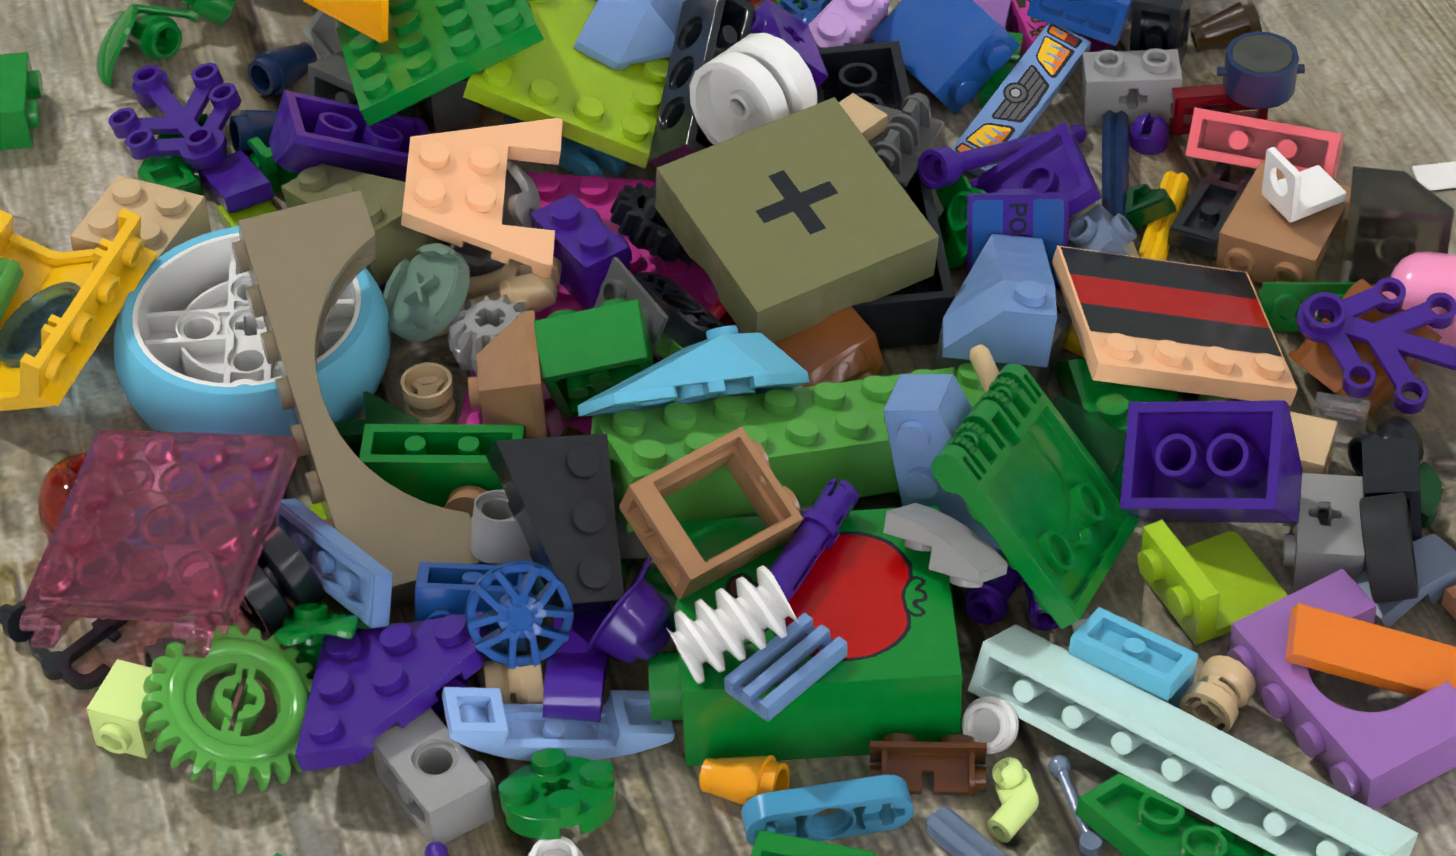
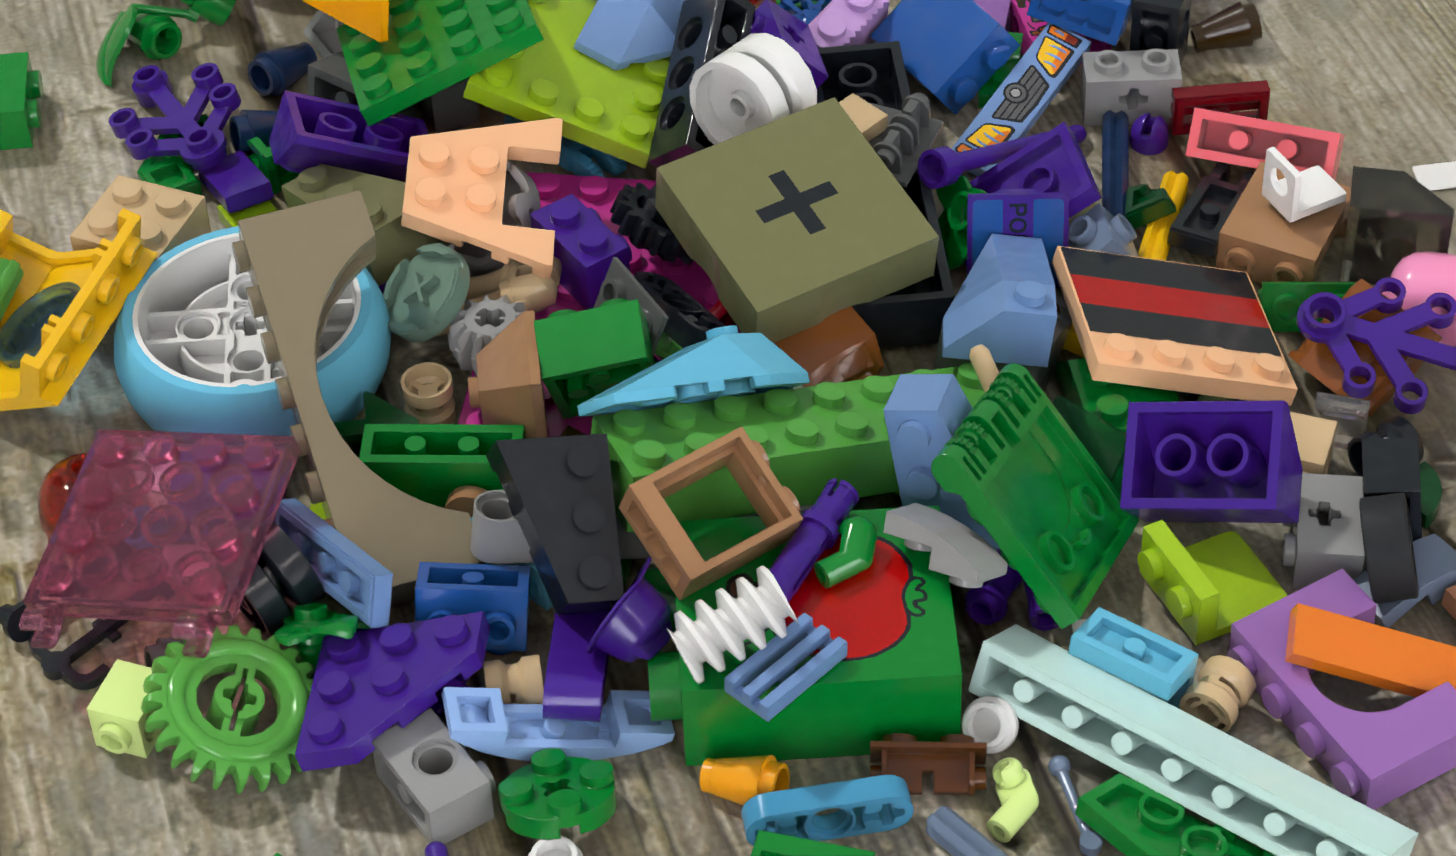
blue wheel [465,561,574,669] -> none
dark blue piece [1217,31,1305,109] -> none
none -> green arm [814,516,877,589]

